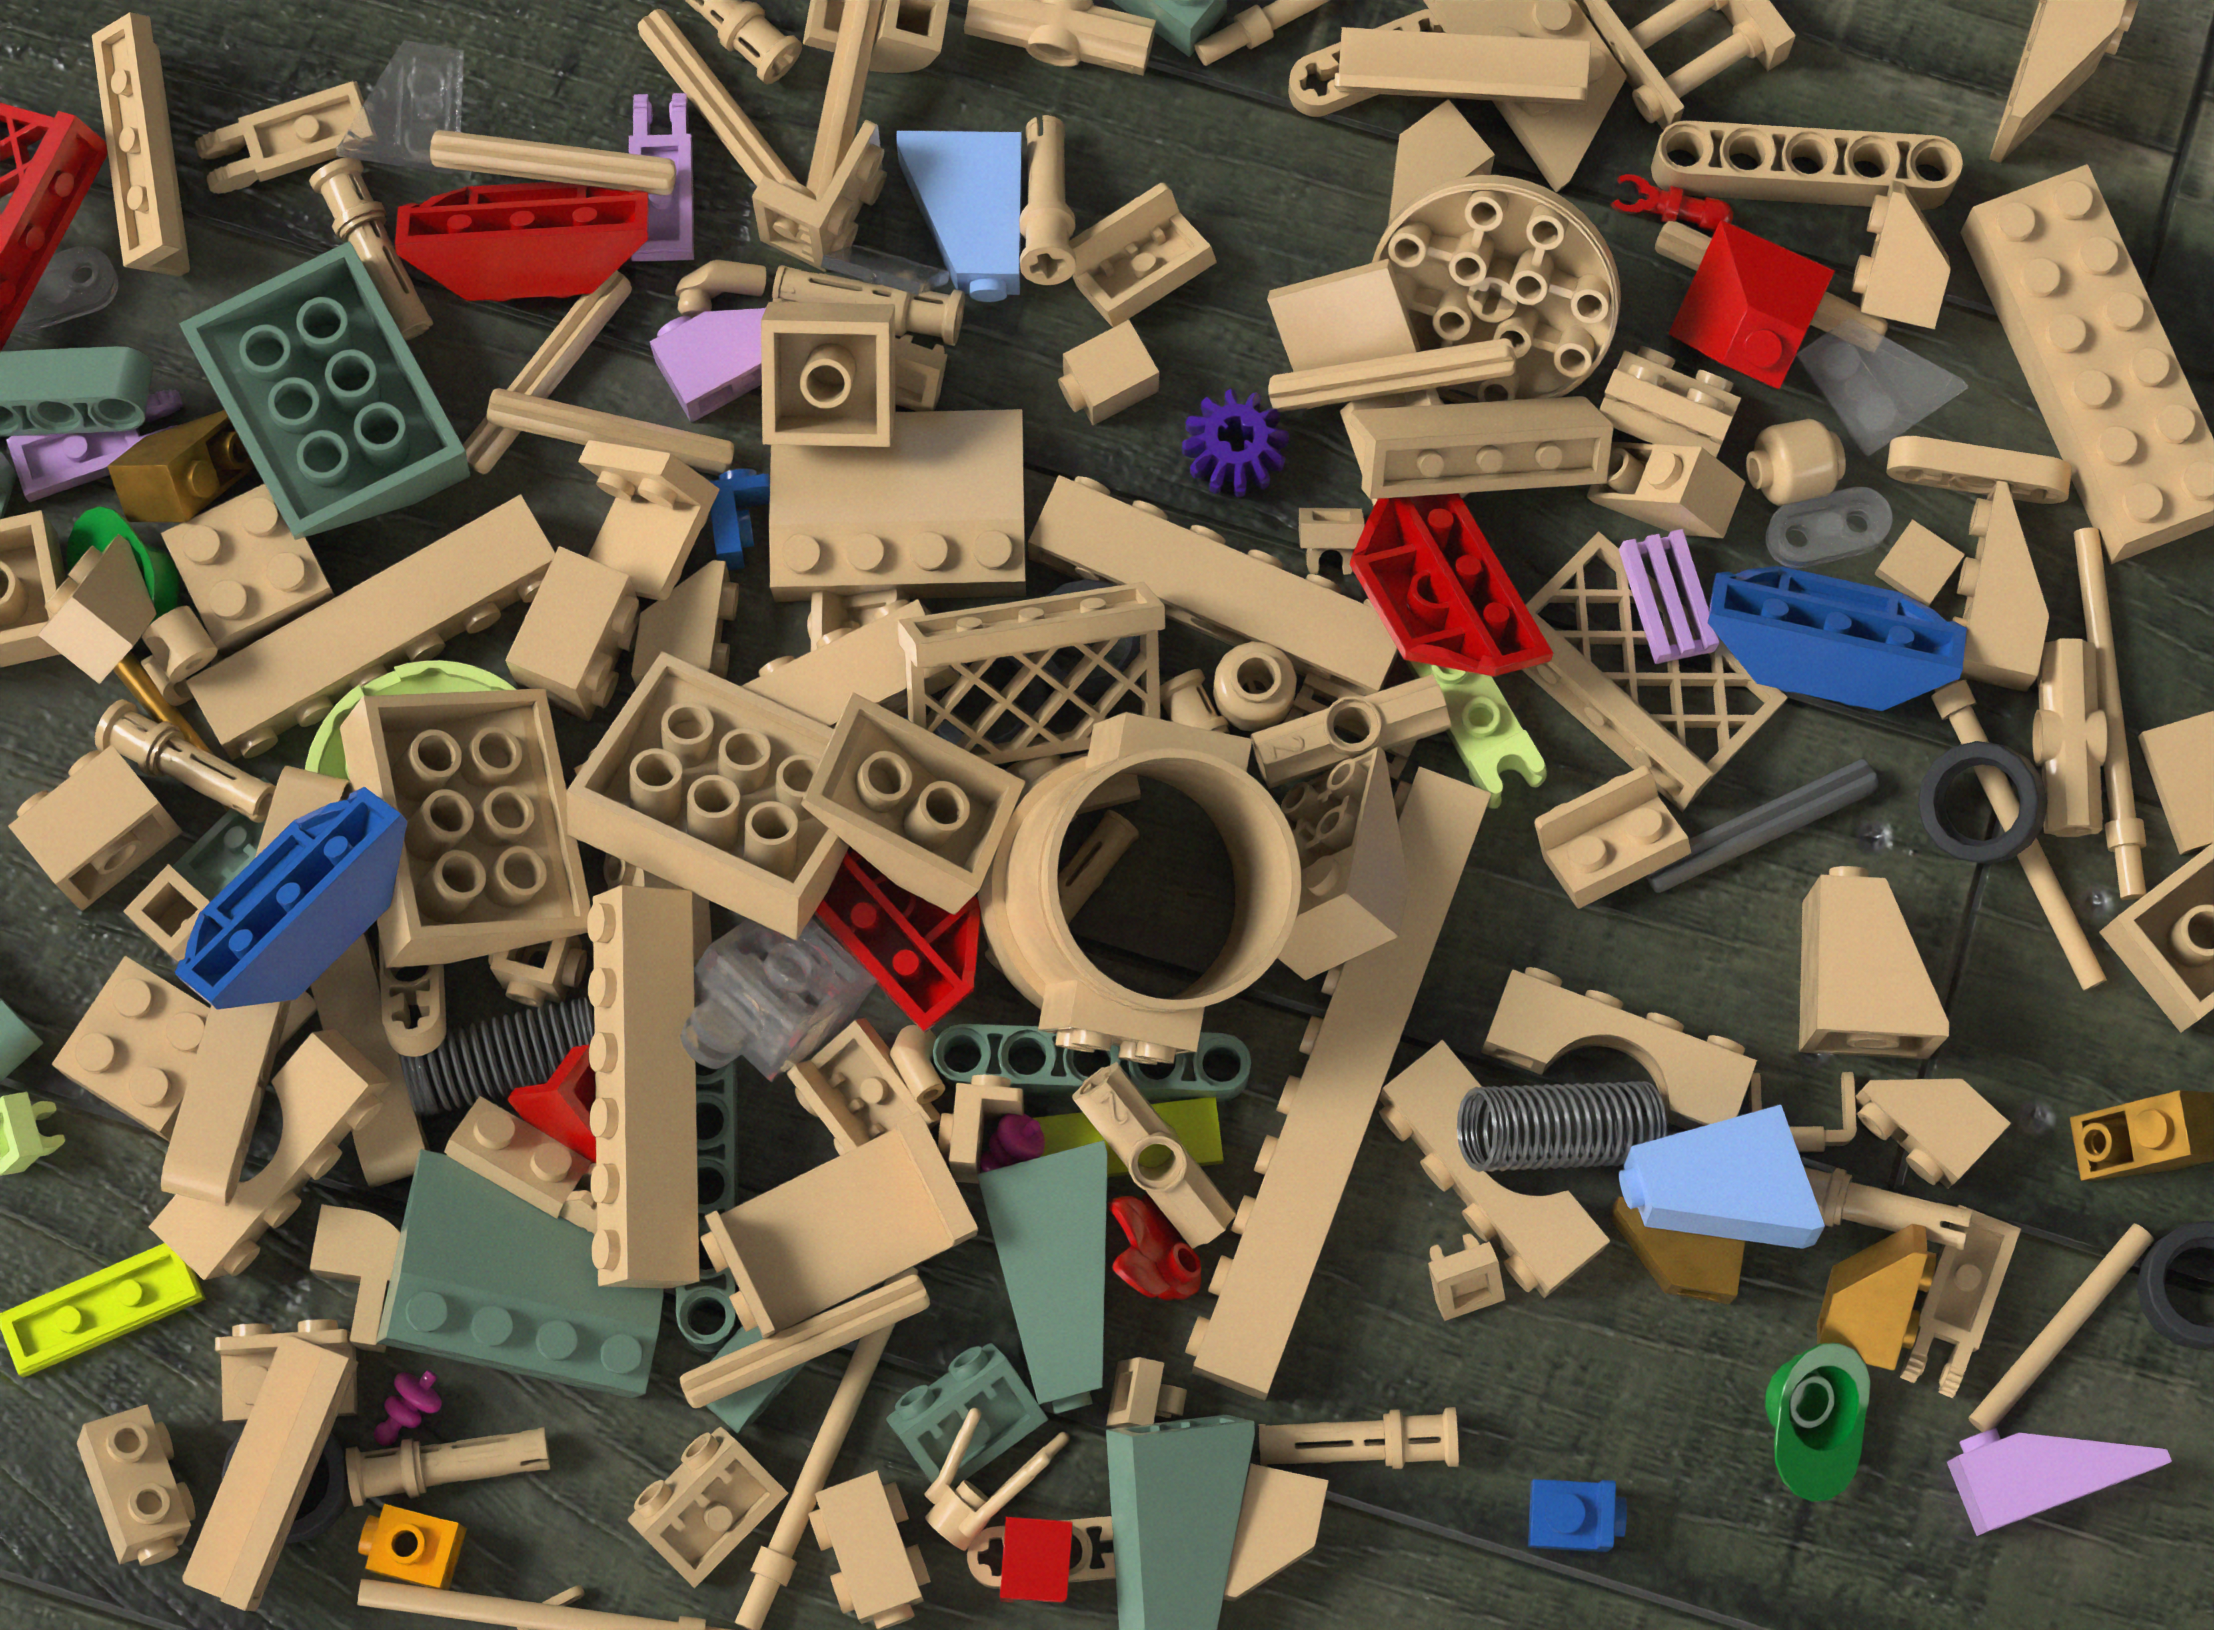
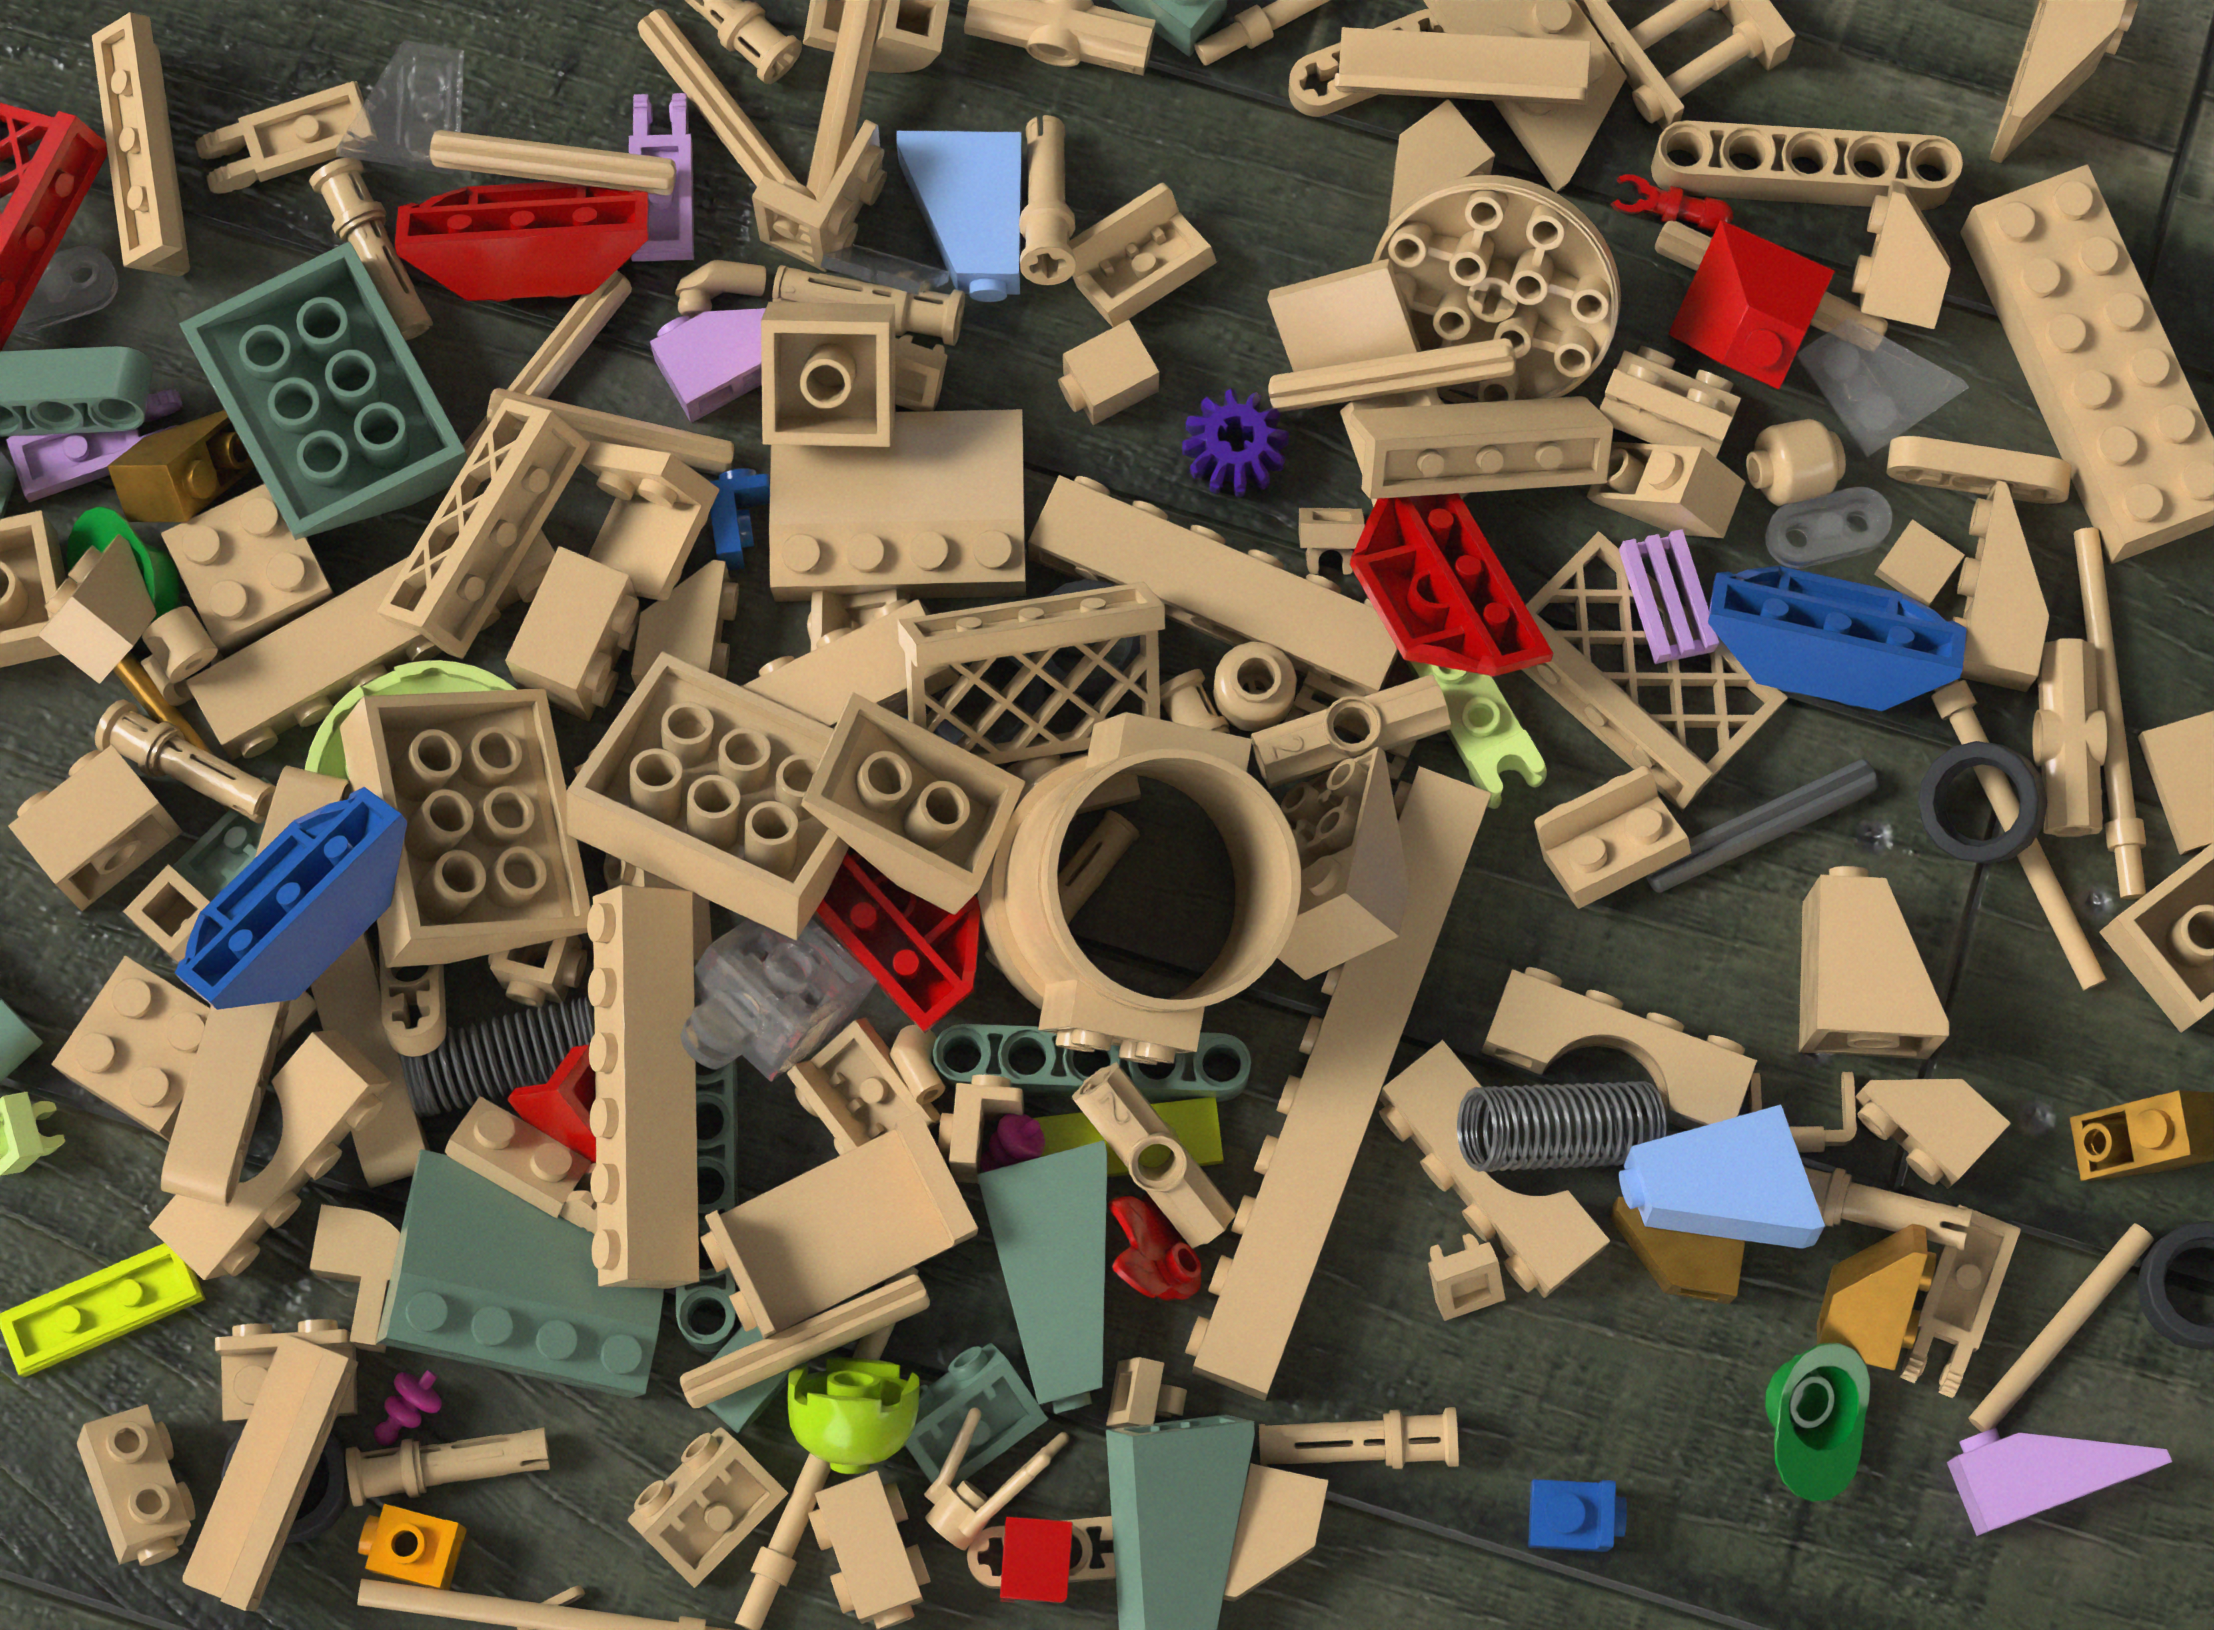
none -> tan fence [376,398,591,659]
none -> lime cylinder [788,1357,919,1474]

